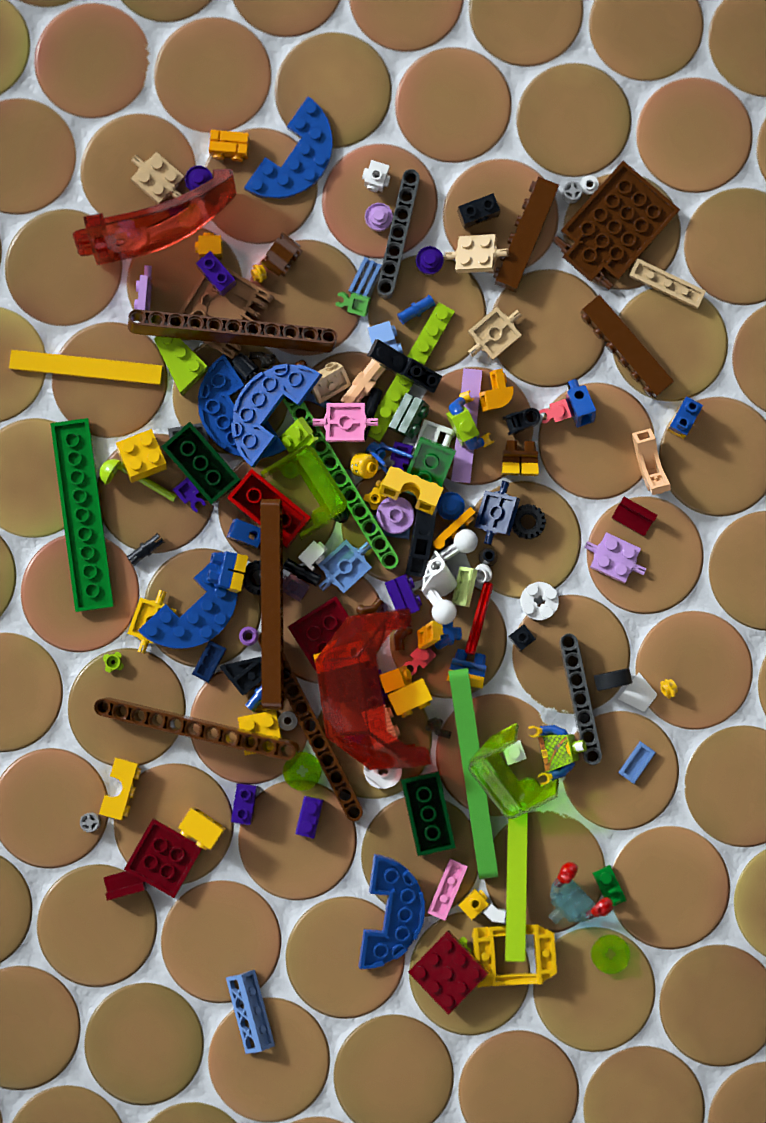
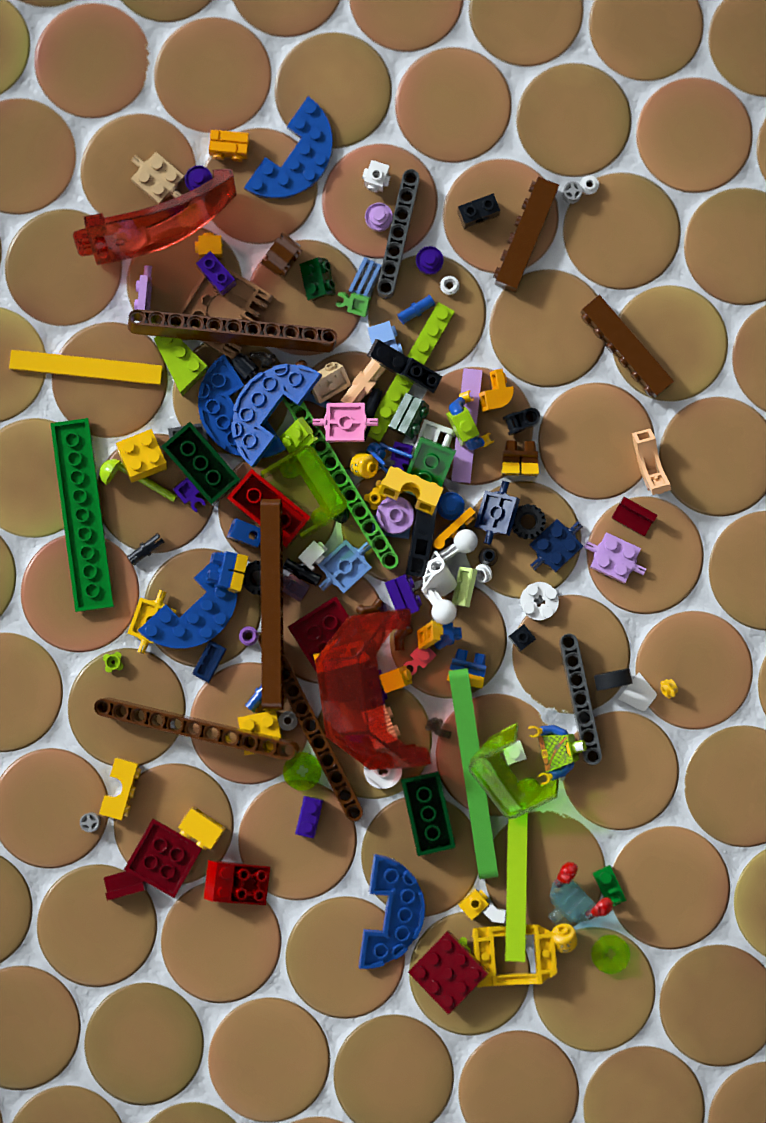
black wing [220,656,262,696] -> none
medium blue fence [226,970,275,1054] -> none
dark purple brick [231,783,258,825] -> none
yellow plate [251,264,267,283] -> none
yellow brick [387,678,432,718] -> none
bright pink plate [427,859,468,920] -> none
plate [444,234,509,273] -> none
red axle [465,582,494,655] -> none
tan plate [468,307,522,361] -> none
coral plate [539,398,575,423] -> none
reddish brown plate [552,161,680,290] -> none
blue torso [566,379,596,428] -> none
medium blue tile [618,741,656,784] -> none
tan plate [629,258,706,309] -> none
blue hips [667,396,703,439] -> none
none -> red slope [204,860,270,905]
none -> dark green bracket [299,257,336,301]
none -> white plate [440,276,459,295]
none -> dark blue plate [529,519,584,573]
none -> yellow head [551,924,578,953]

